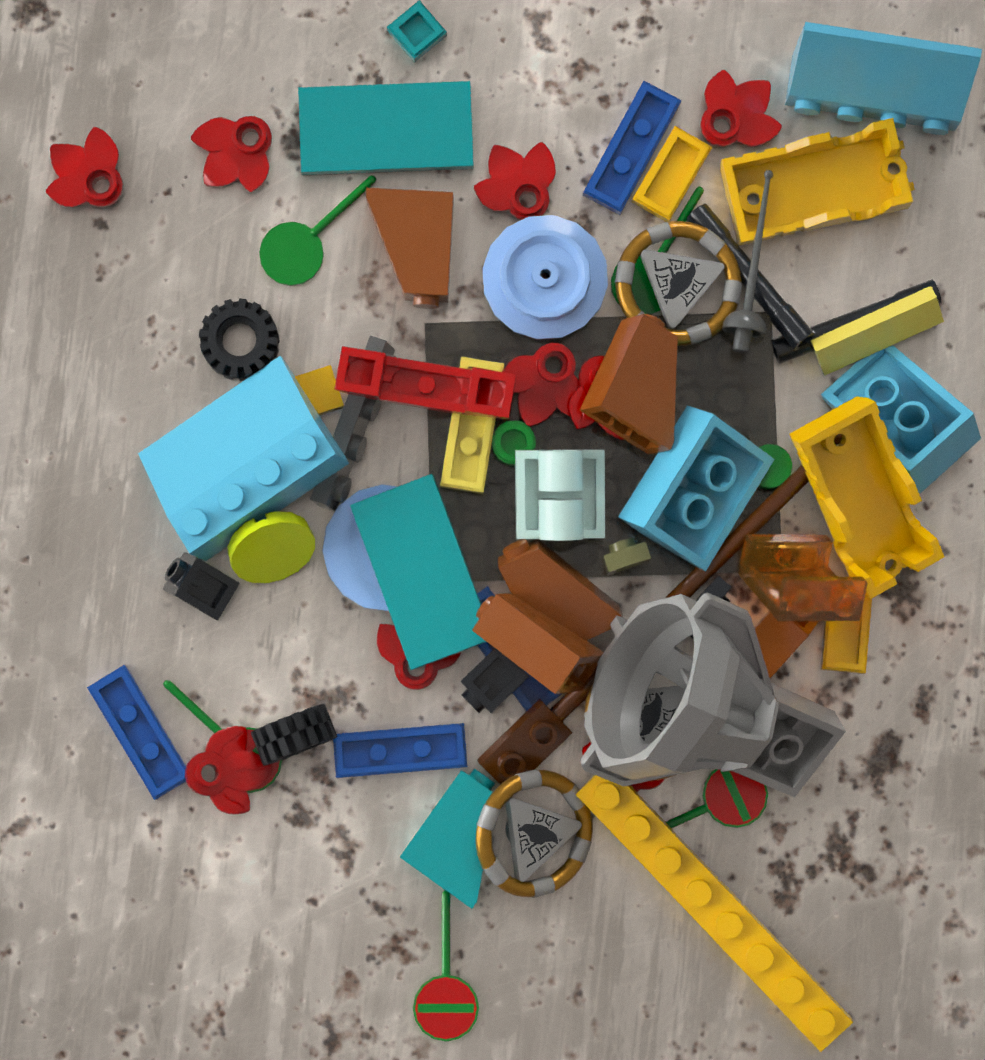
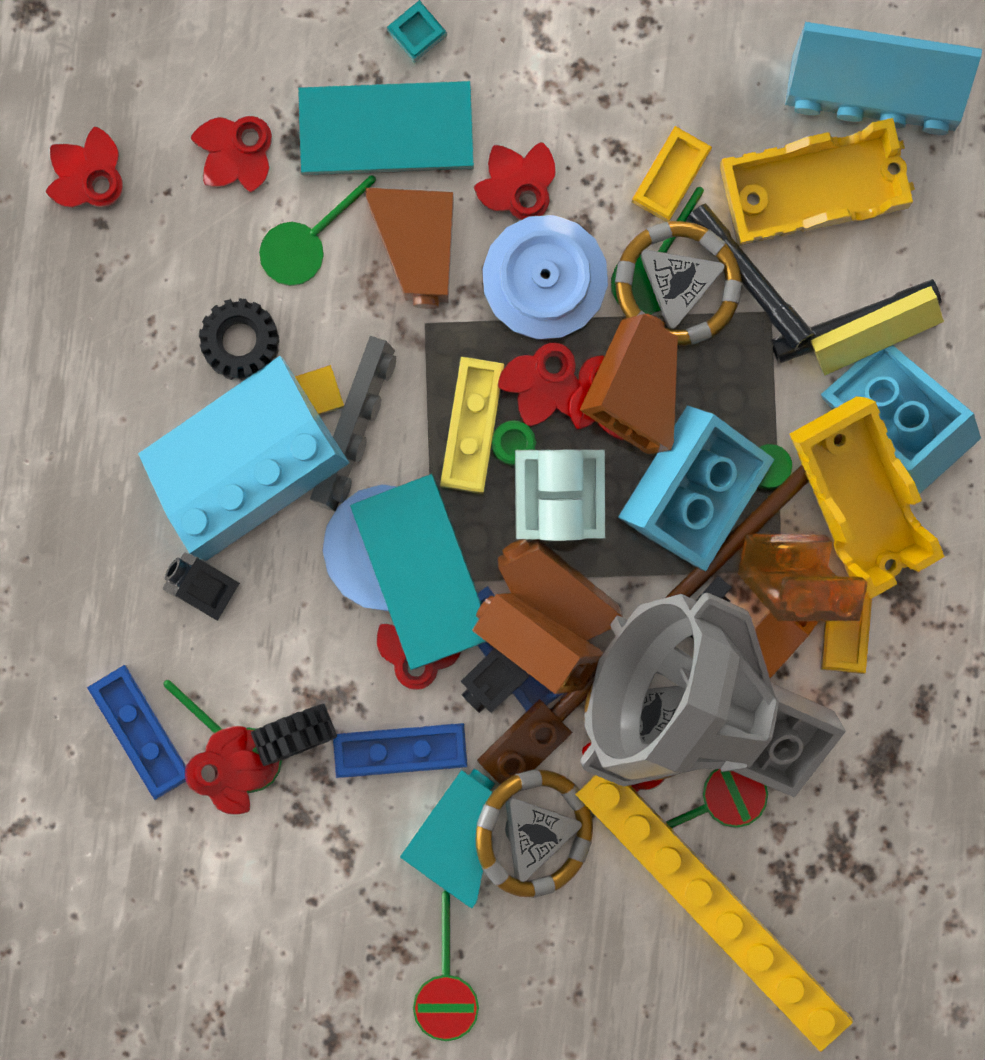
neon yellow tile [227,511,315,583] -> none
red slope [334,346,516,419] -> none
blue tile [583,81,682,215] -> none
olive plate [602,538,651,576] -> none
red plate [700,70,782,147] -> none
dark grey sword [722,170,773,353] -> none

